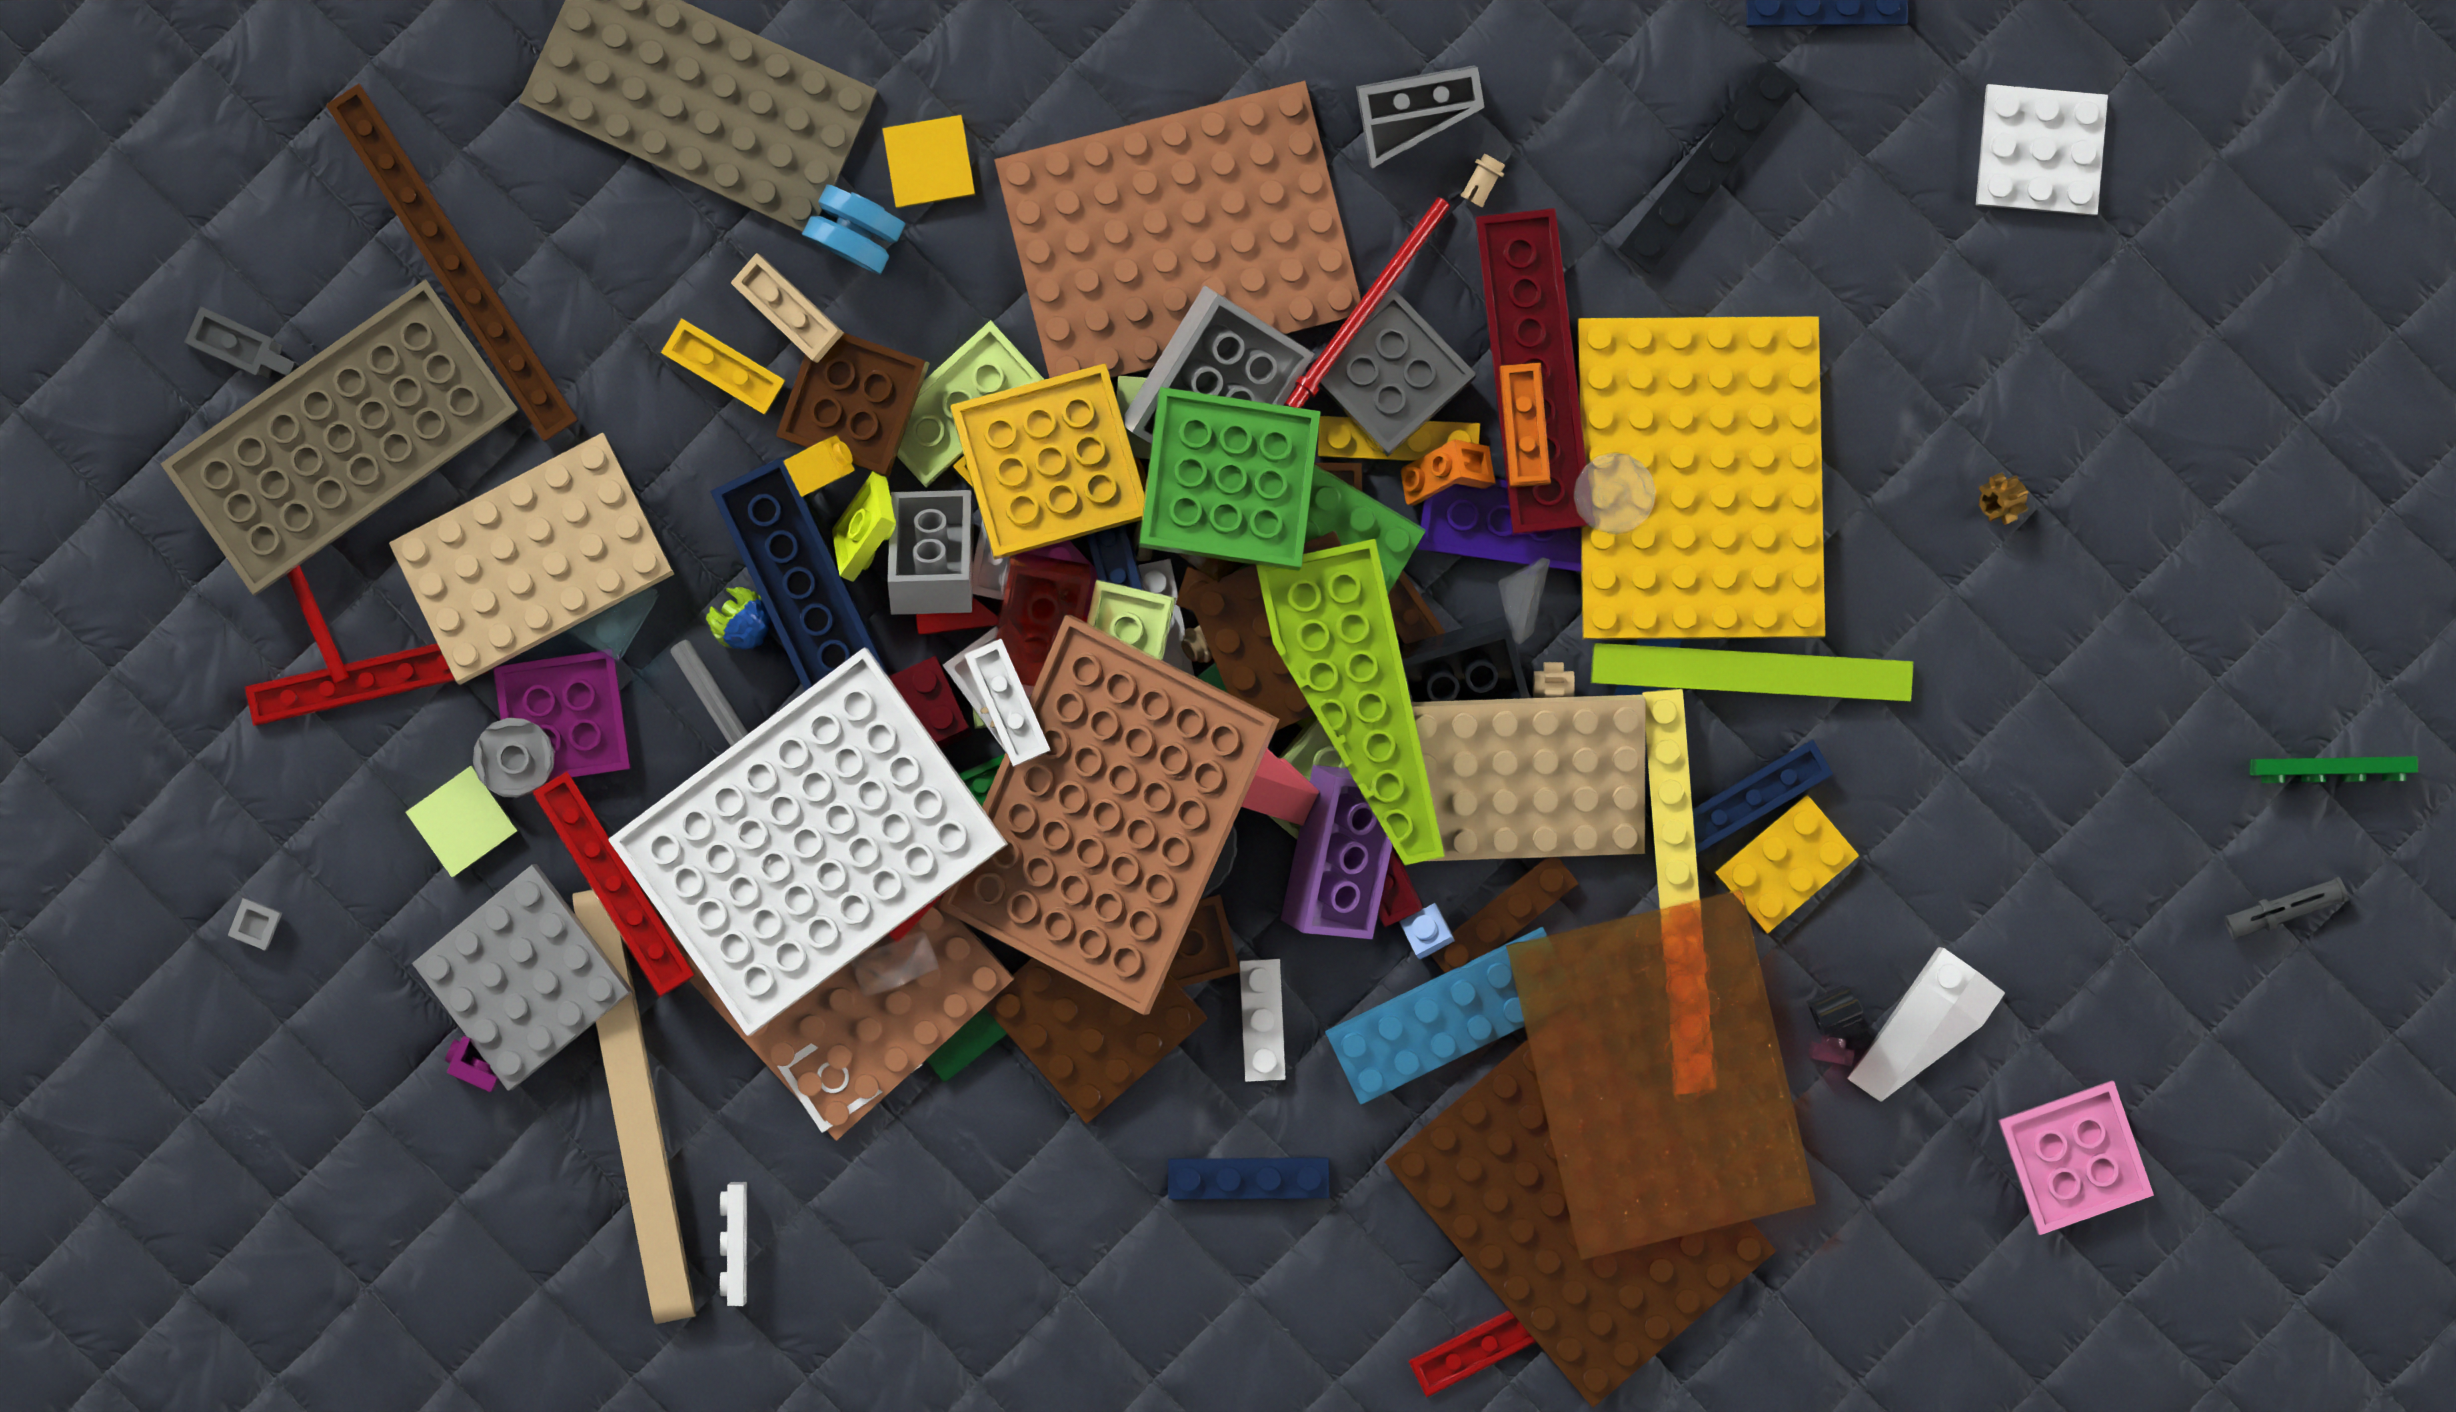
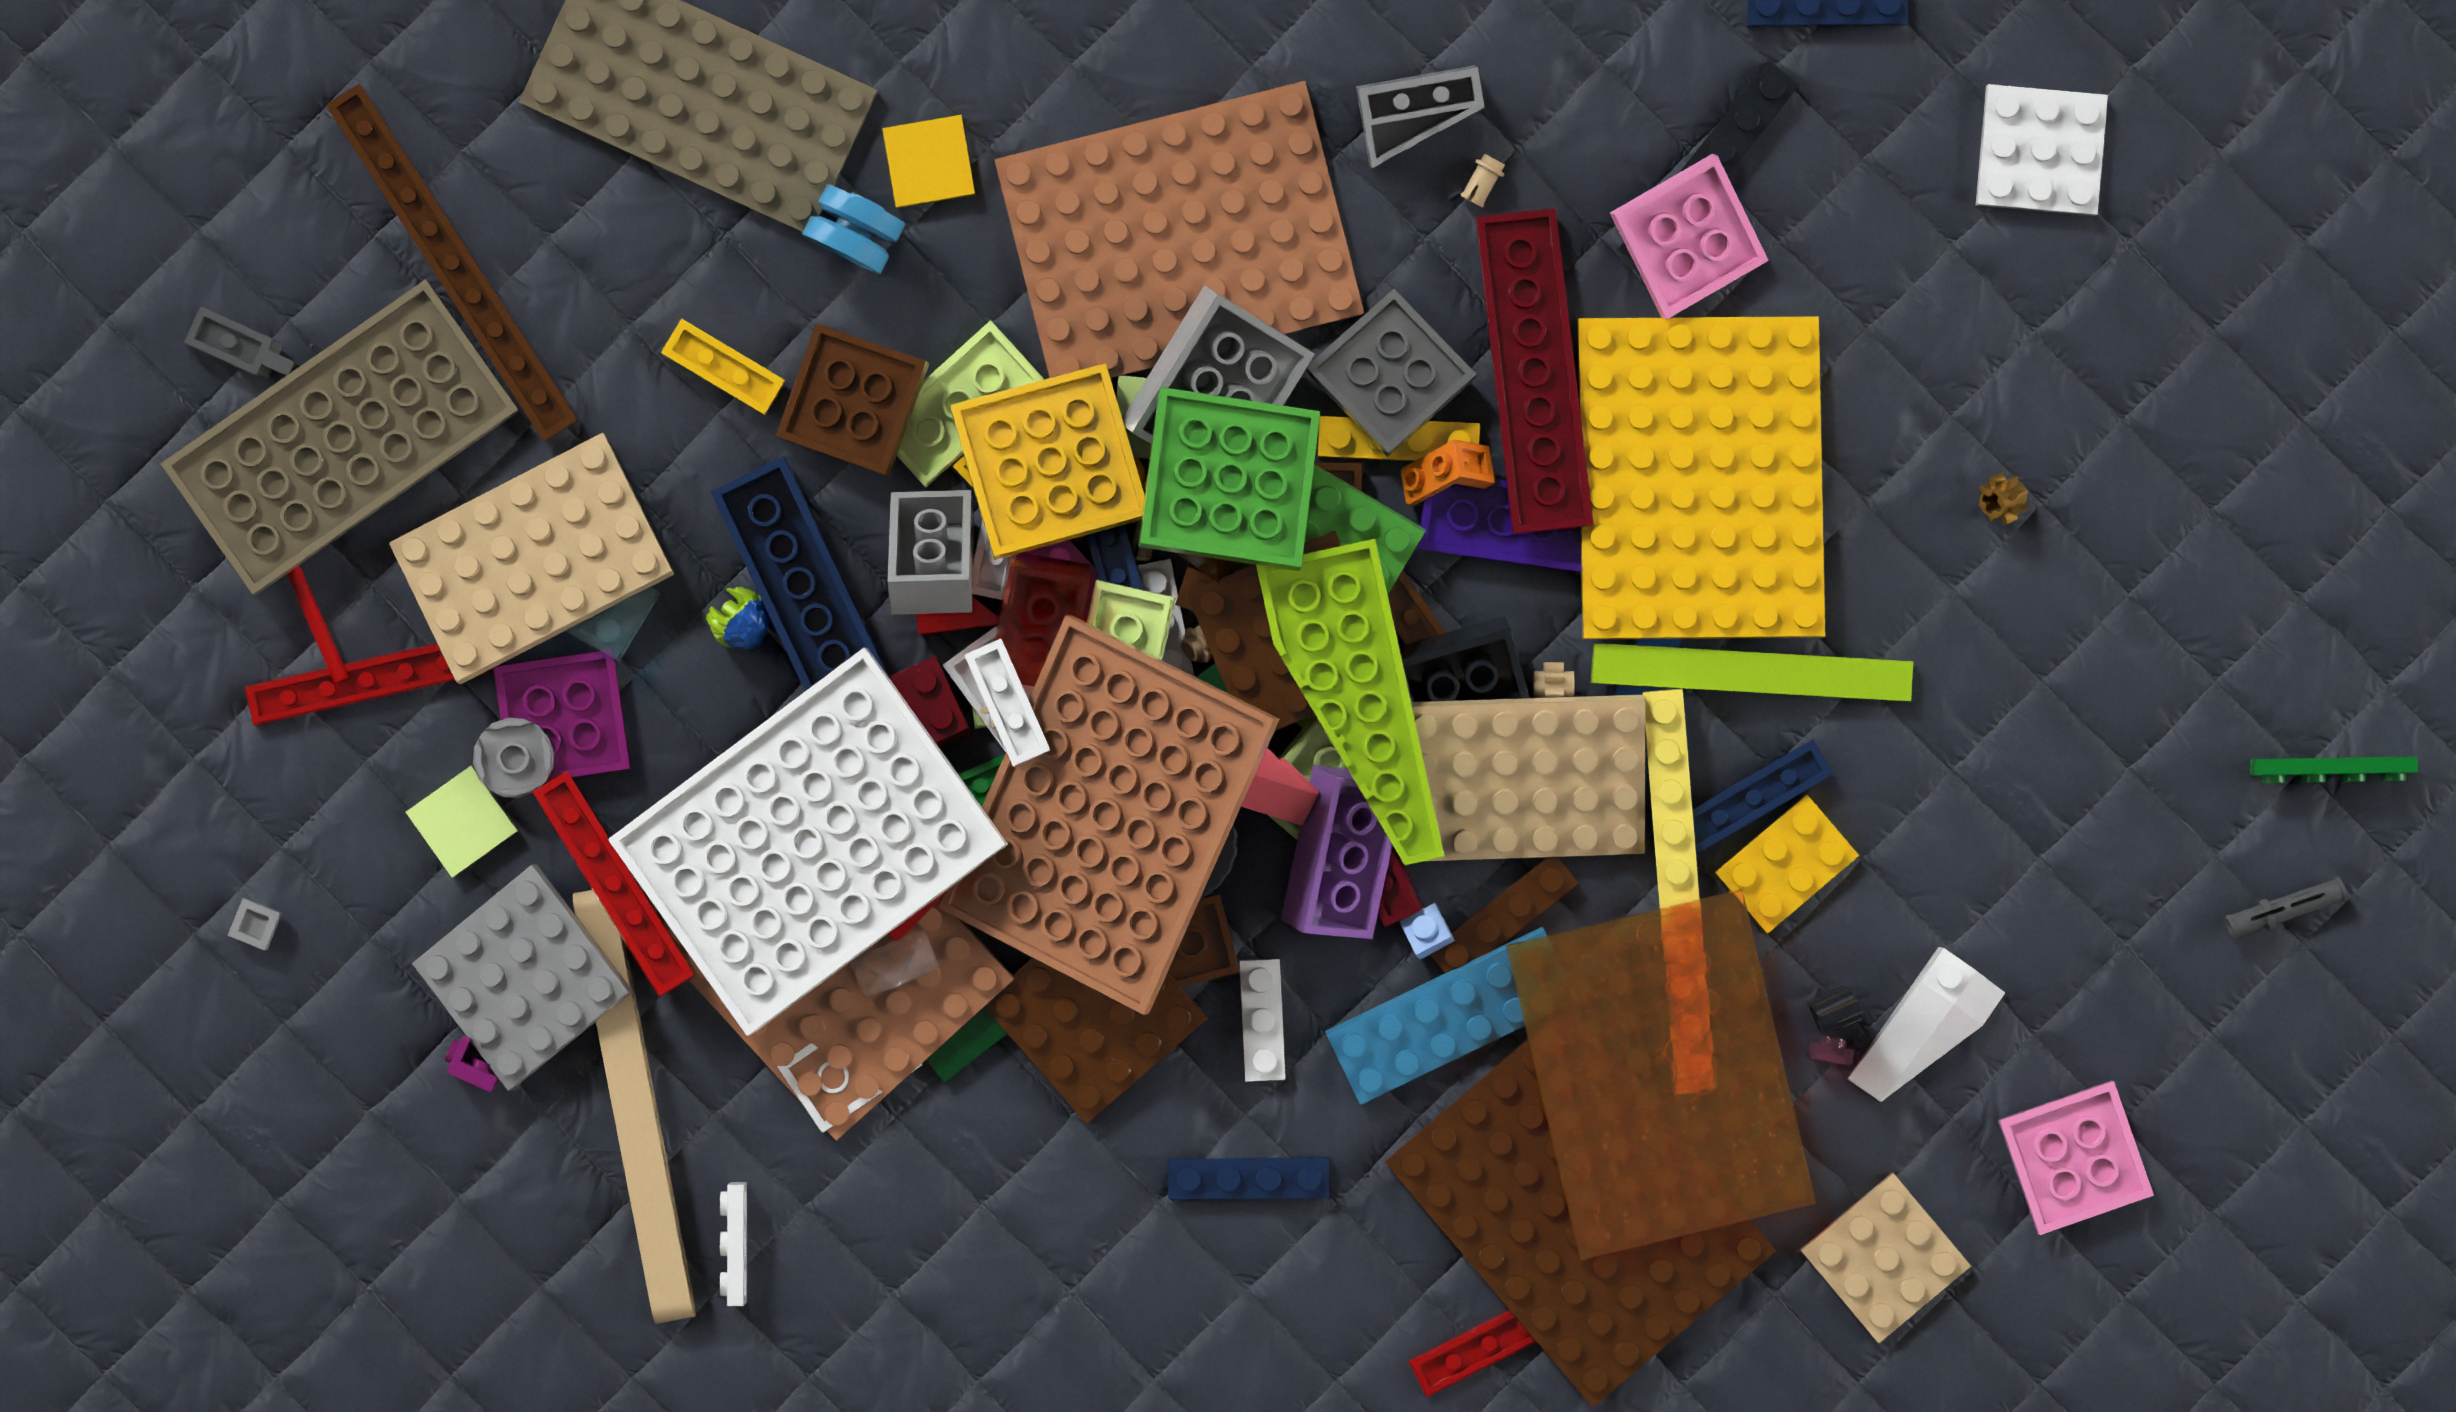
light grey axle [670,640,749,746] -> none
tan plate [731,253,844,363] -> none
yellow brick [783,435,855,497] -> none
neon yellow plate [832,471,896,582] -> none
red bar [1284,197,1451,408] -> none
clear slope [1498,558,1550,644] -> none
orange tile [1499,363,1551,487] -> none
clear tile [1574,453,1656,535] -> none
none -> bright pink plate [1610,154,1769,320]
none -> tan plate [1800,1173,1971,1343]

